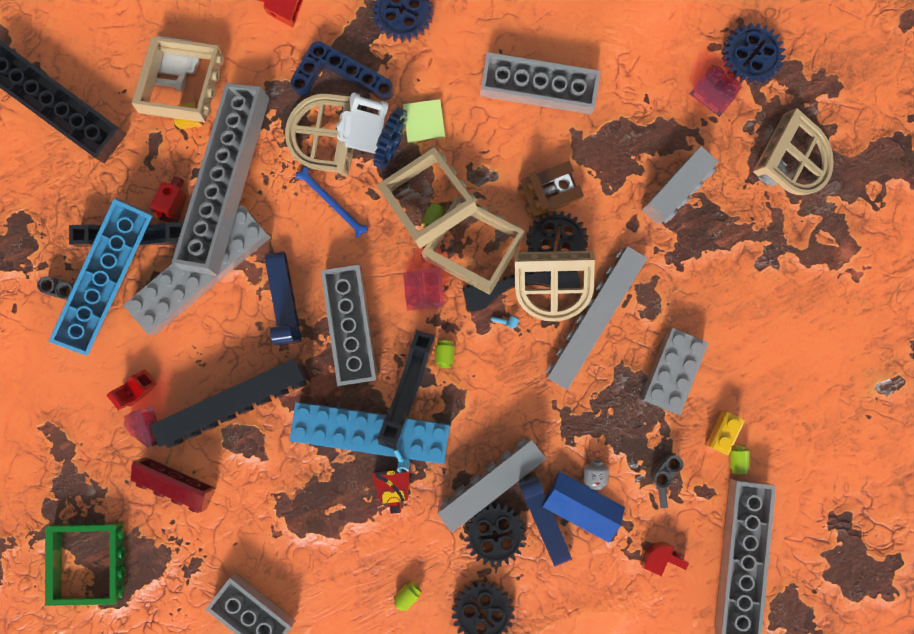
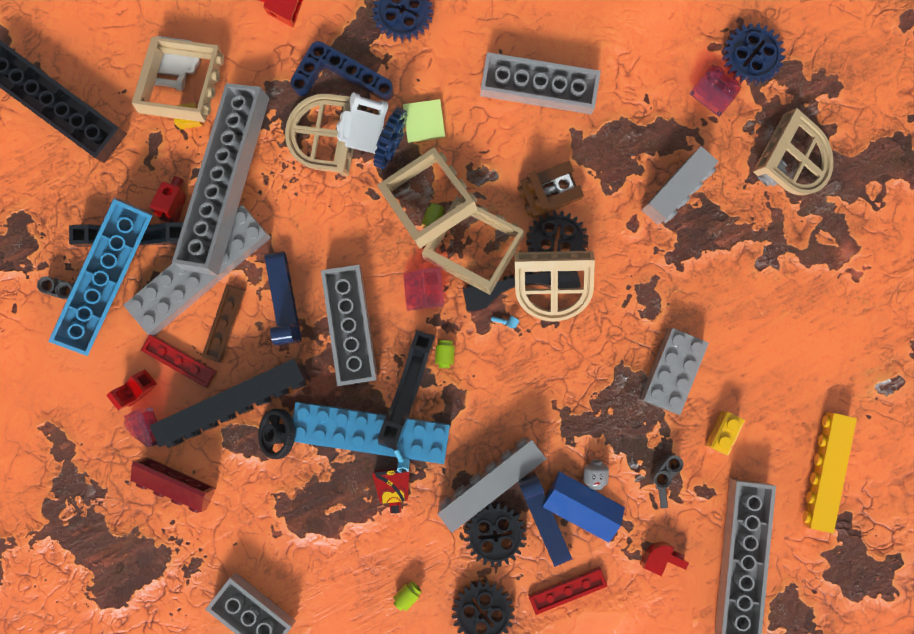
green window [45,522,125,606] -> none
blue piece [295,167,368,238] -> none
light grey brick [546,246,647,390] -> none
lime brick [730,445,750,474] -> none
none -> red tile [141,335,218,388]
none -> reddish brown tile [202,284,246,363]
none -> black wheel [258,409,296,459]
none -> red tile [528,567,608,615]
none -> yellow brick [802,412,857,534]

